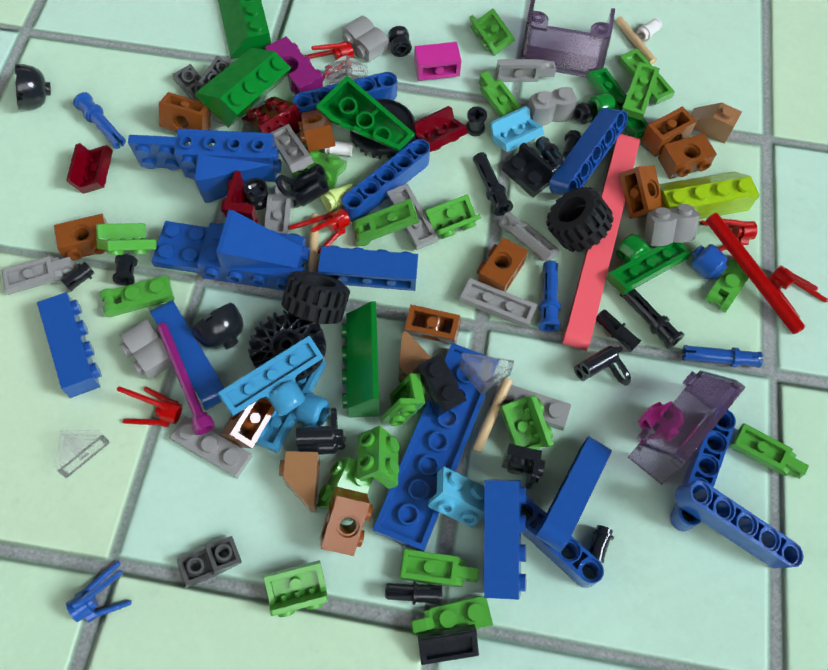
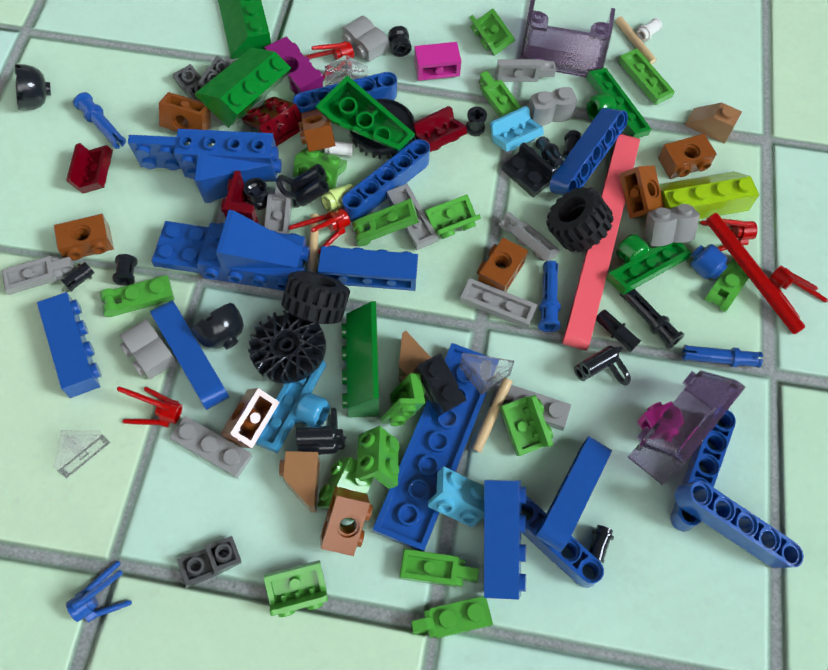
bright green bracket [96,223,156,255] -> none
magenta piece [157,322,215,435] -> none
dark azure plate [217,336,324,417] -> none
light grey plate [270,124,314,173] -> none
black axle [385,581,442,605] -> none
dark orange brick [404,304,461,344] -> none
black tile [417,624,479,665] -> none
black pin [473,152,513,216] -> none
black bracket [501,443,545,489] -> none
black plate [574,102,594,124] -> none
bright green plate [622,62,660,121] -> none
dark orange brick [641,106,697,157] -> none
bright green hinge [730,423,809,479] -> none

